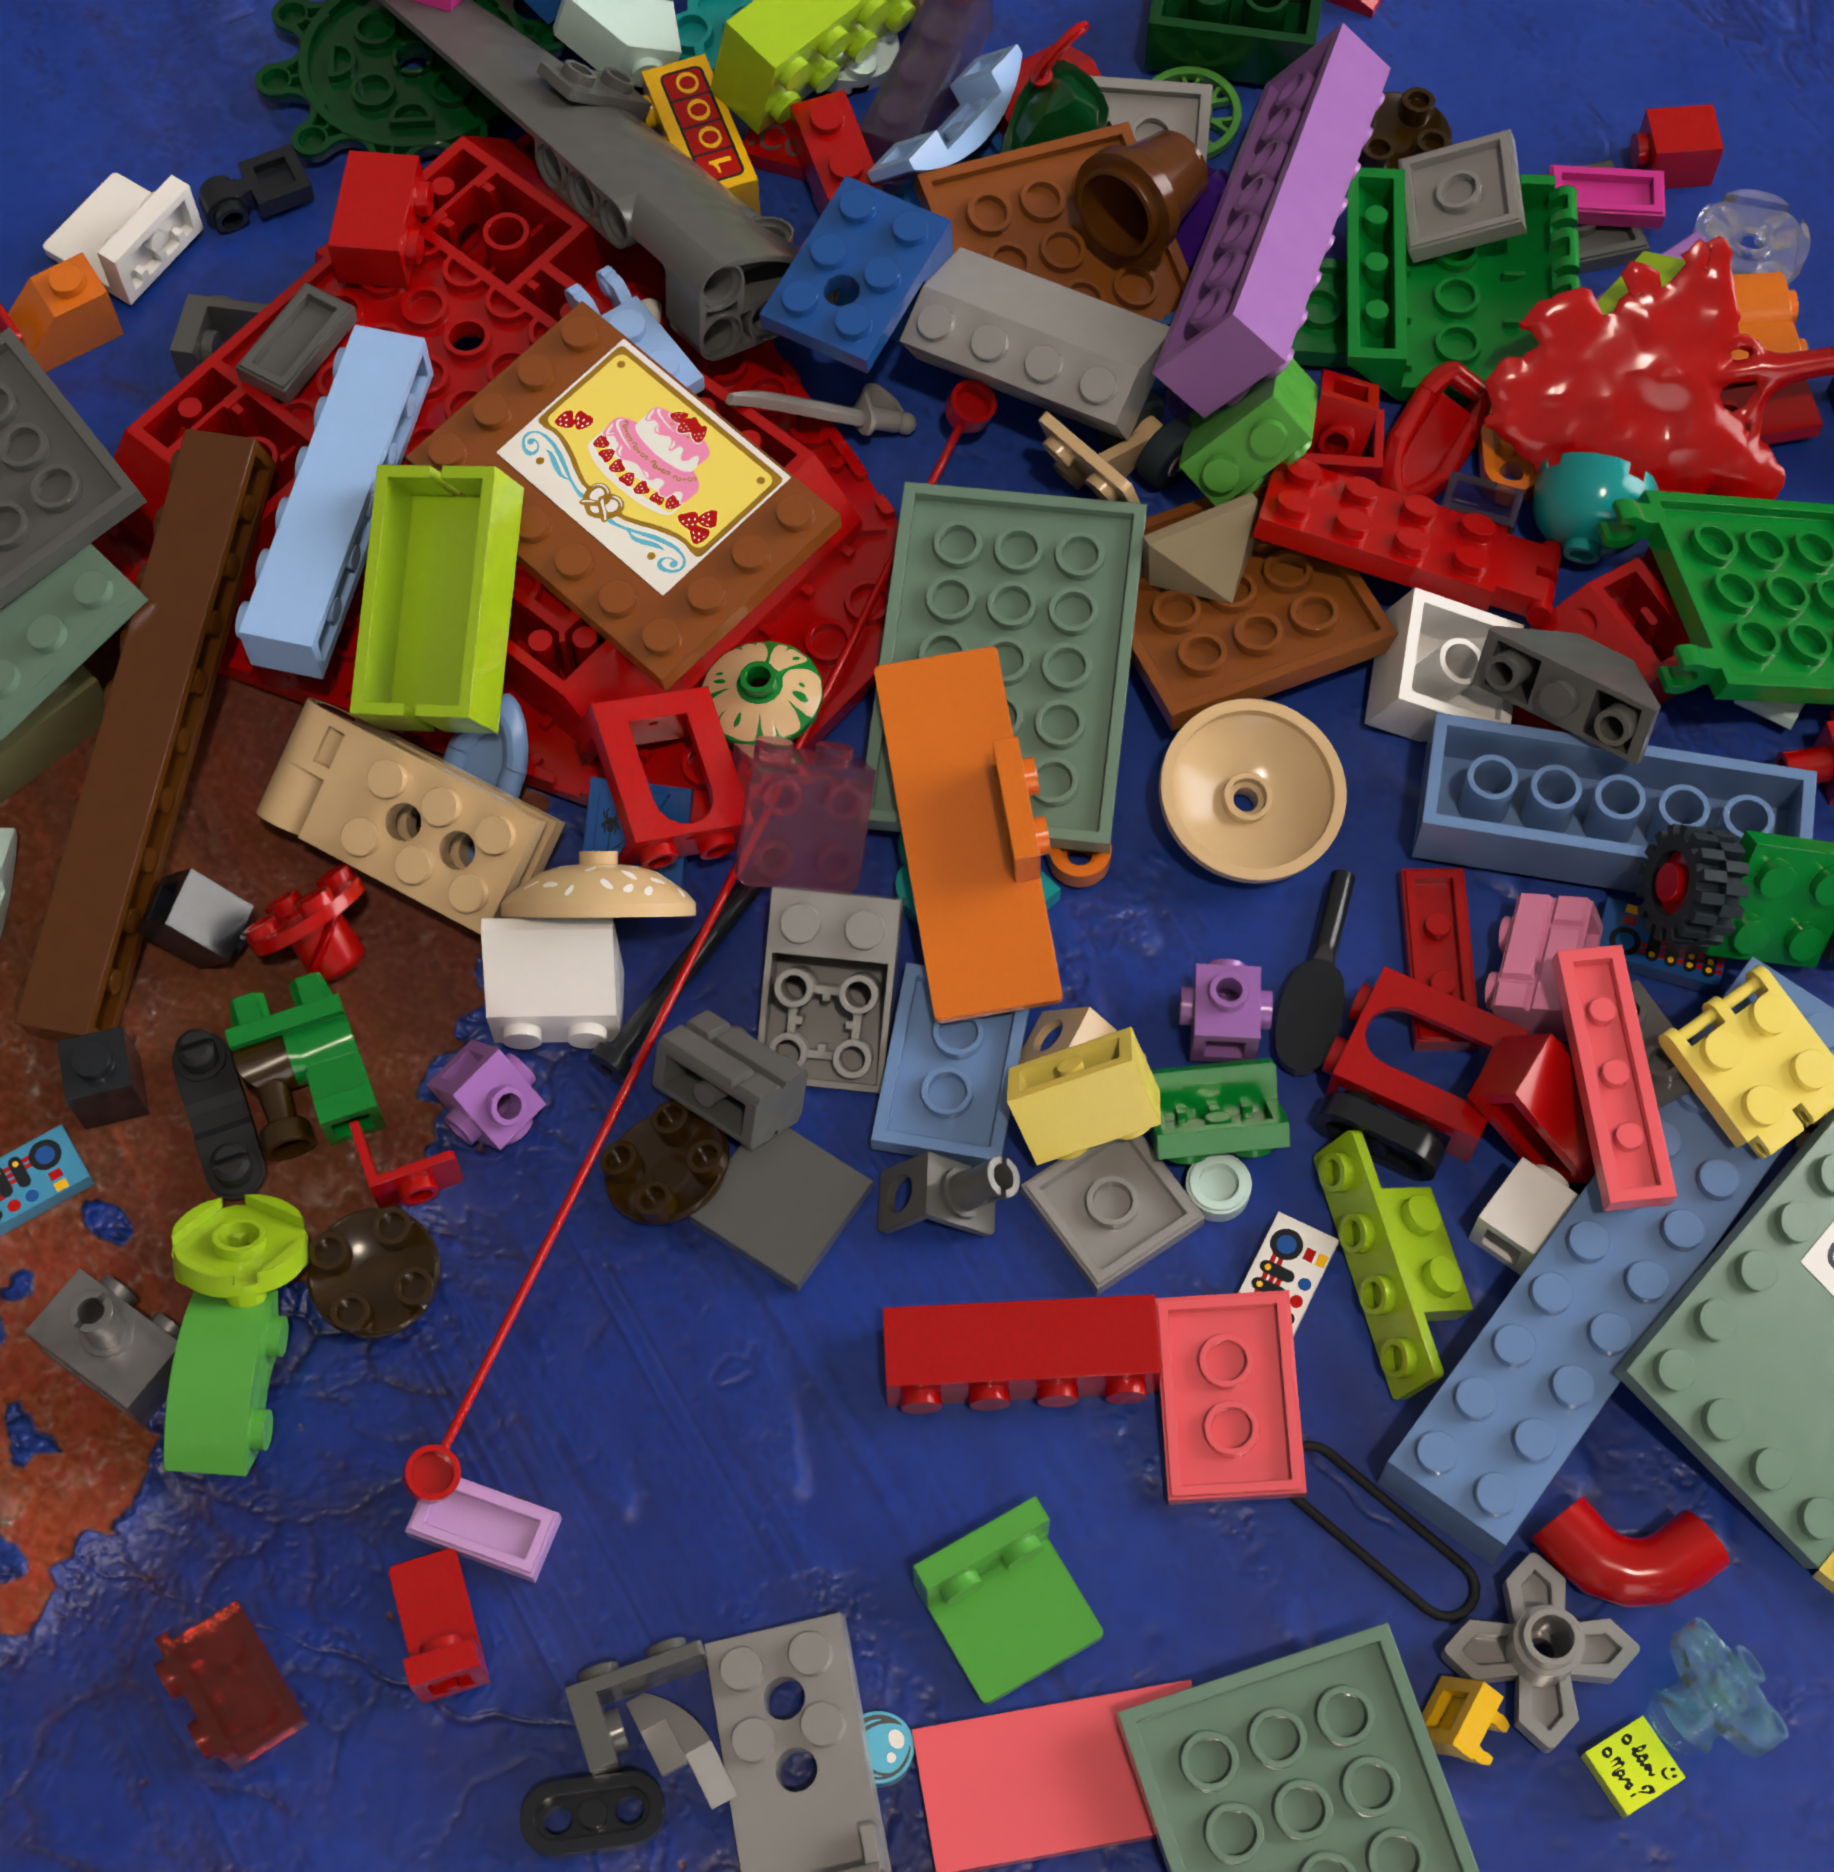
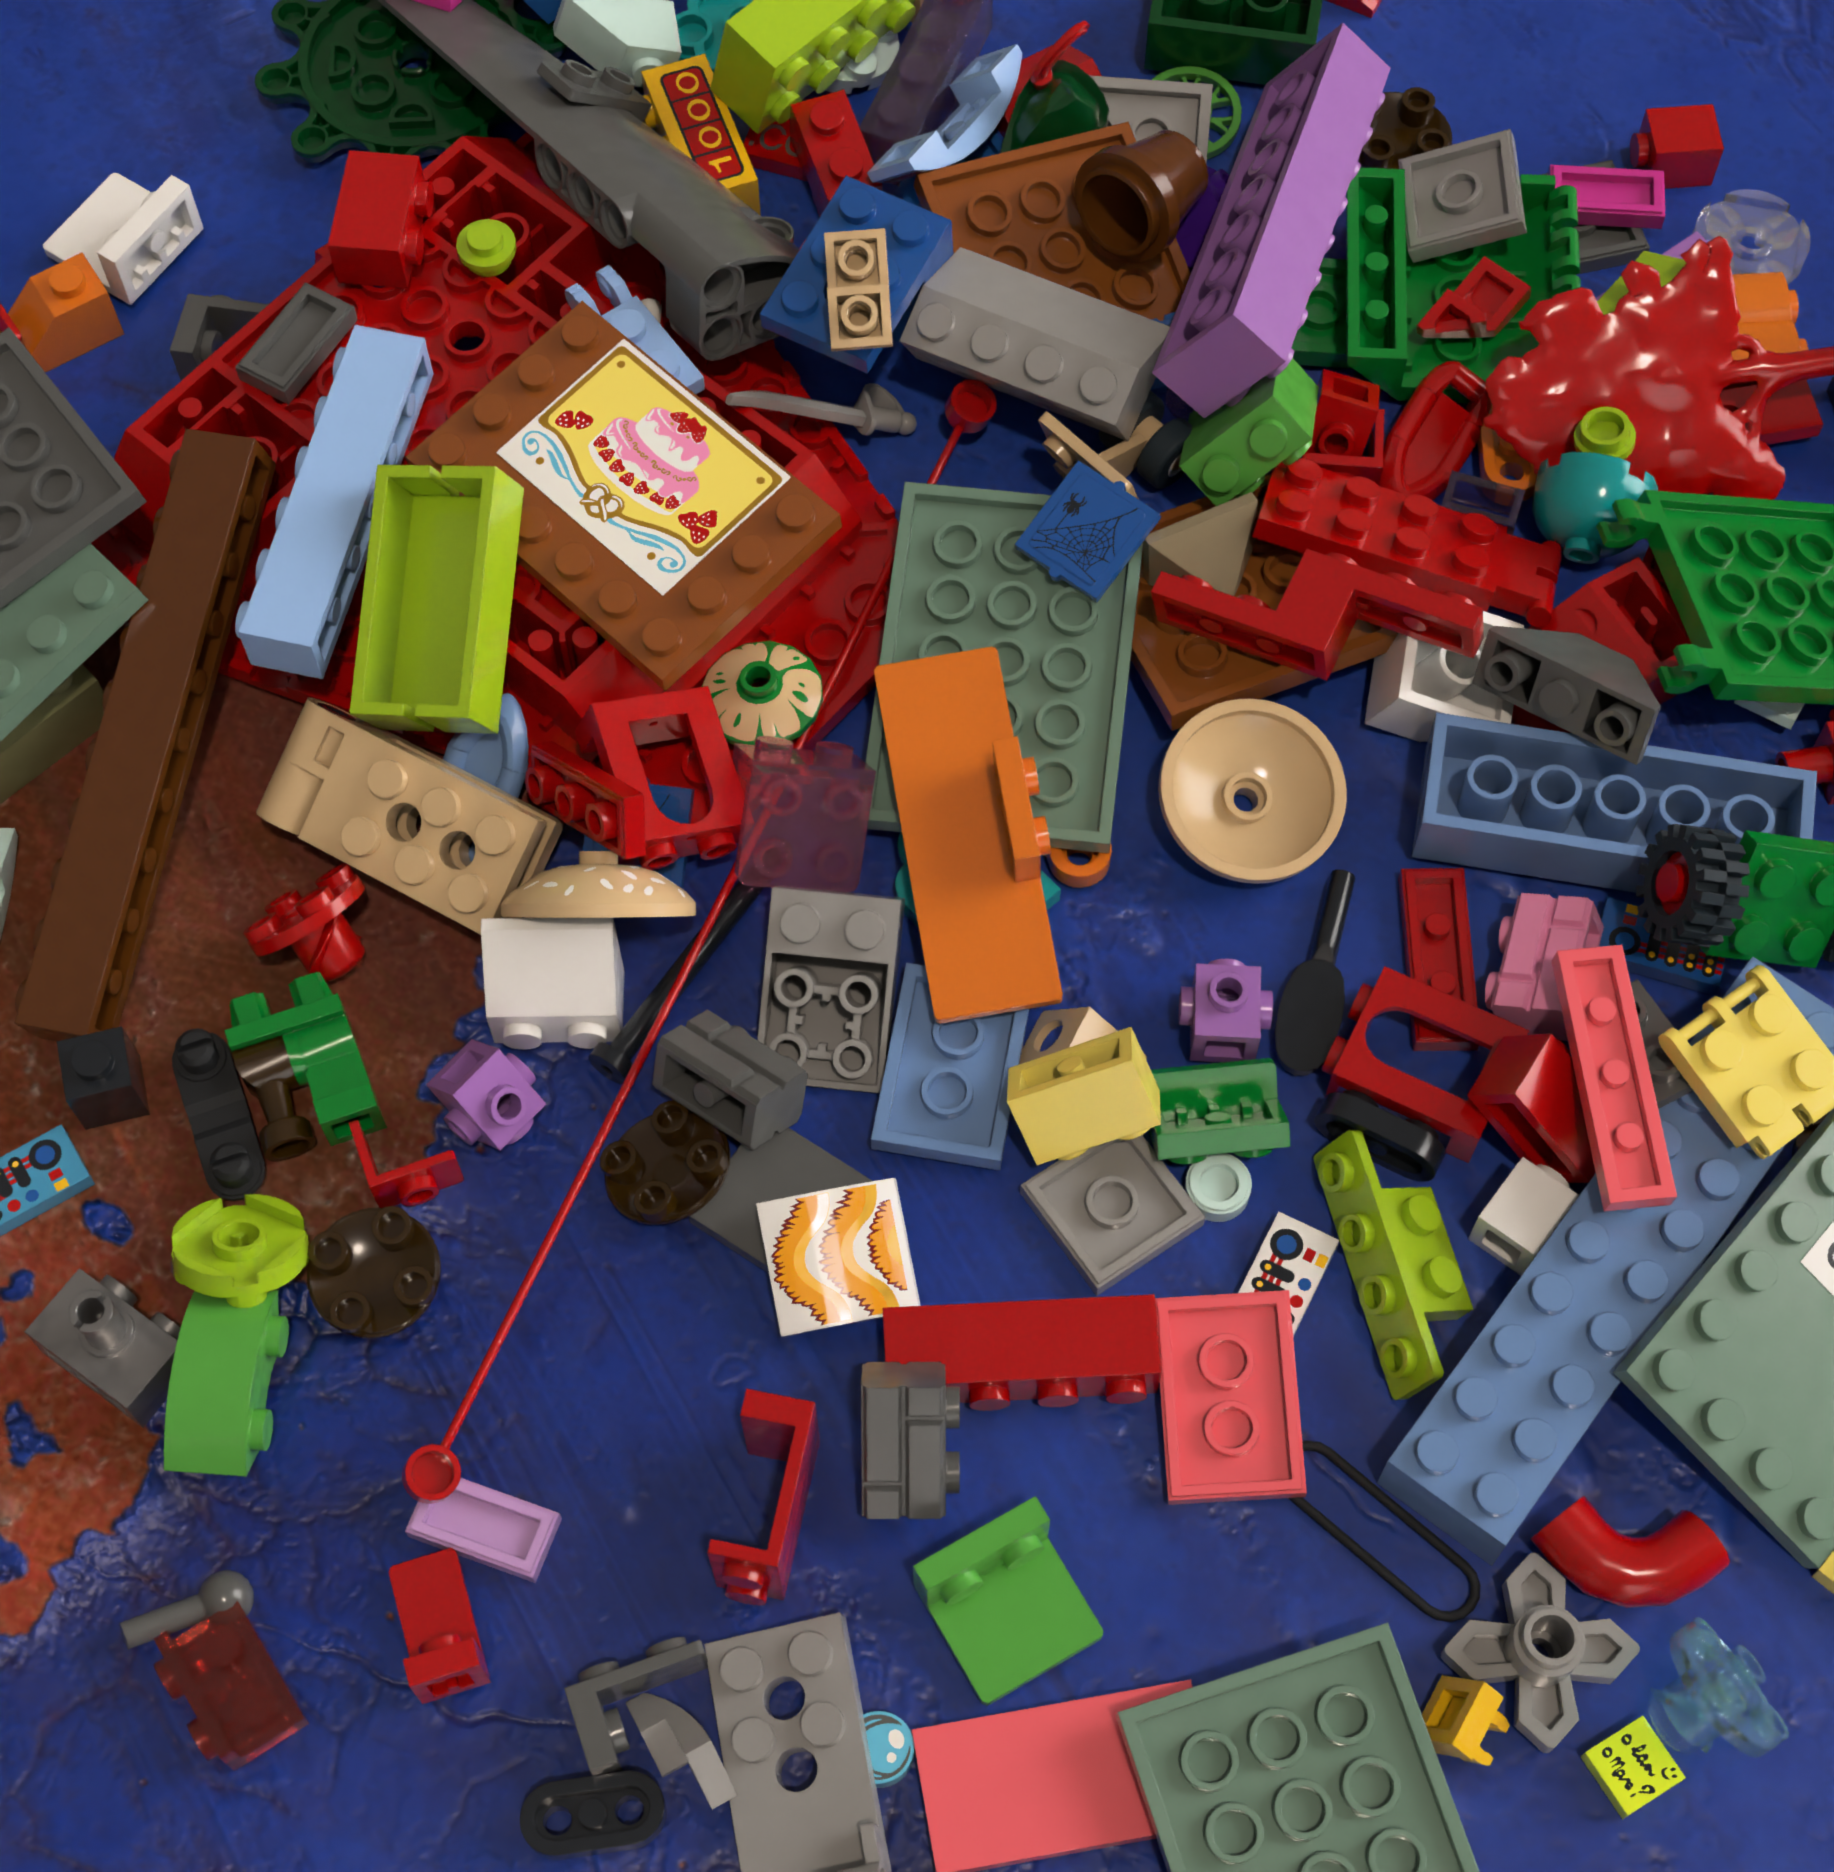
black brick [136,868,254,969] -> none
black plate [198,144,315,233] -> none
dark grey bracket [878,1151,1020,1237] -> none
none -> dark grey bar [119,1570,254,1650]
none -> lime plate [456,219,517,277]
none -> red tile [525,741,646,860]
none -> red panel [707,1388,820,1606]
none -> slope [756,1178,921,1337]
none -> tan slope [824,228,893,351]
none -> dark grey brick [861,1362,960,1519]
none -> blue piece [1014,460,1161,602]
none -> red bracket [1151,548,1484,681]
none -> red slope [1417,256,1531,338]
none -> lime plate [1574,407,1636,459]

